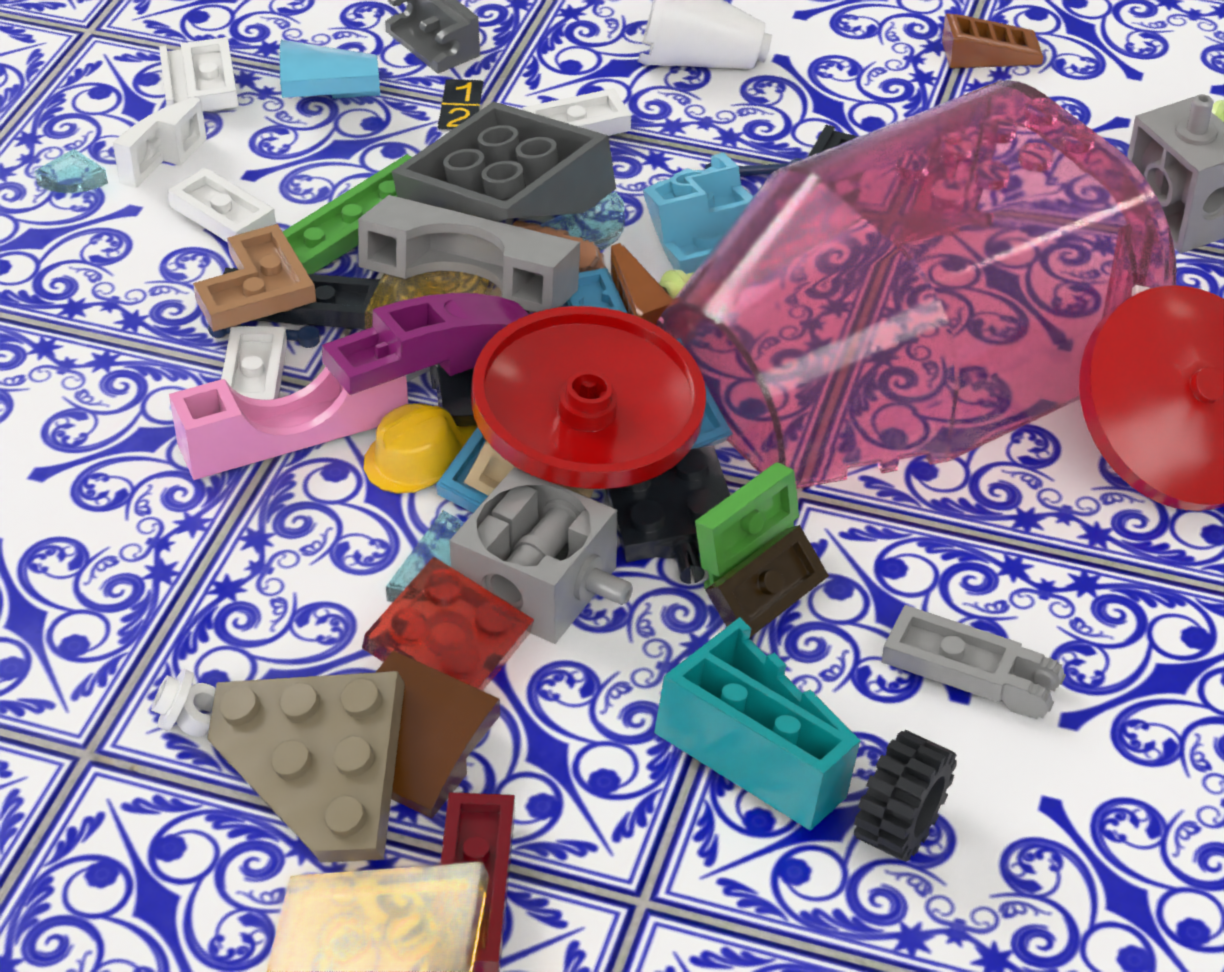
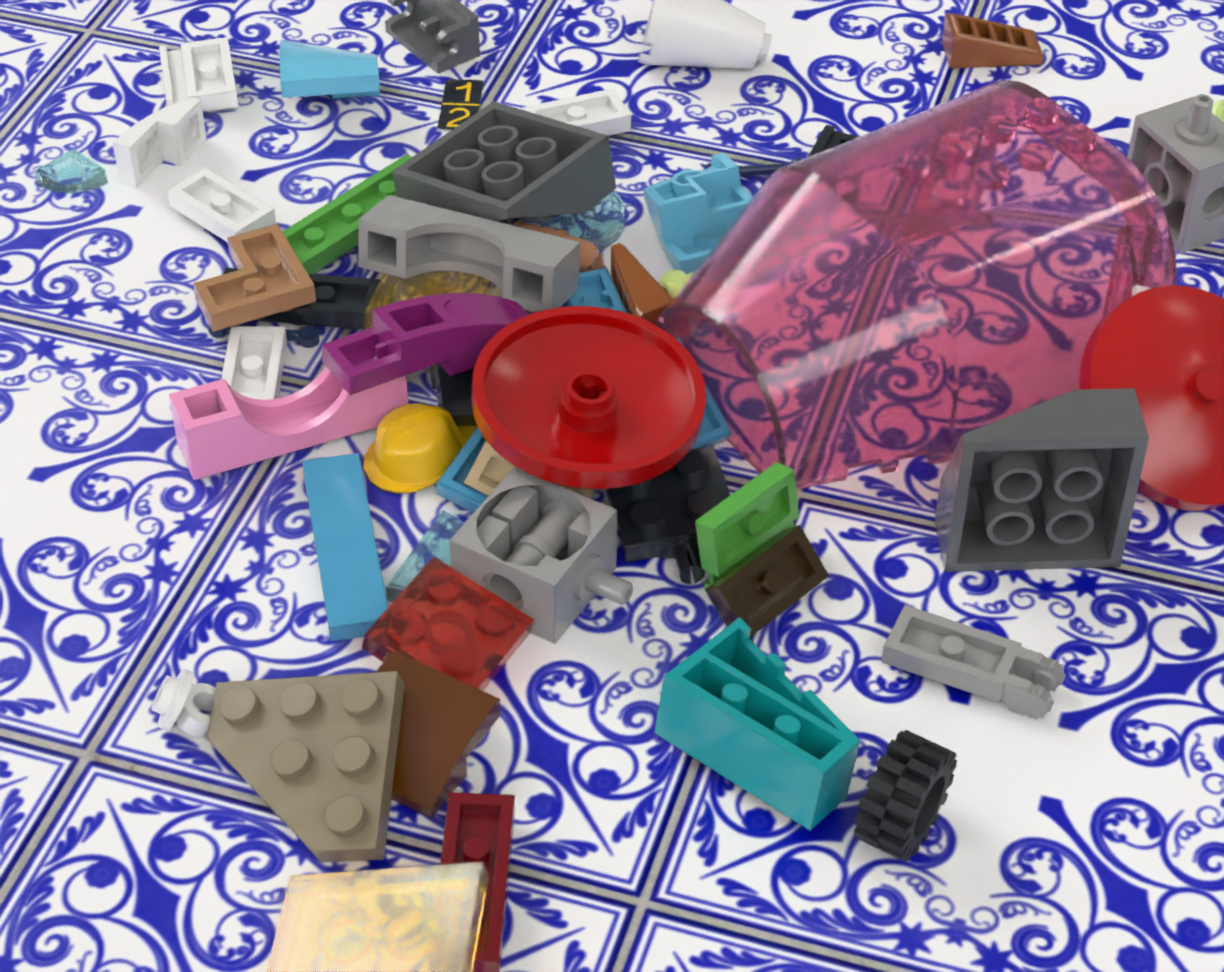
none -> dark azure tile [302,453,391,642]
none -> dark grey slope [935,388,1149,572]

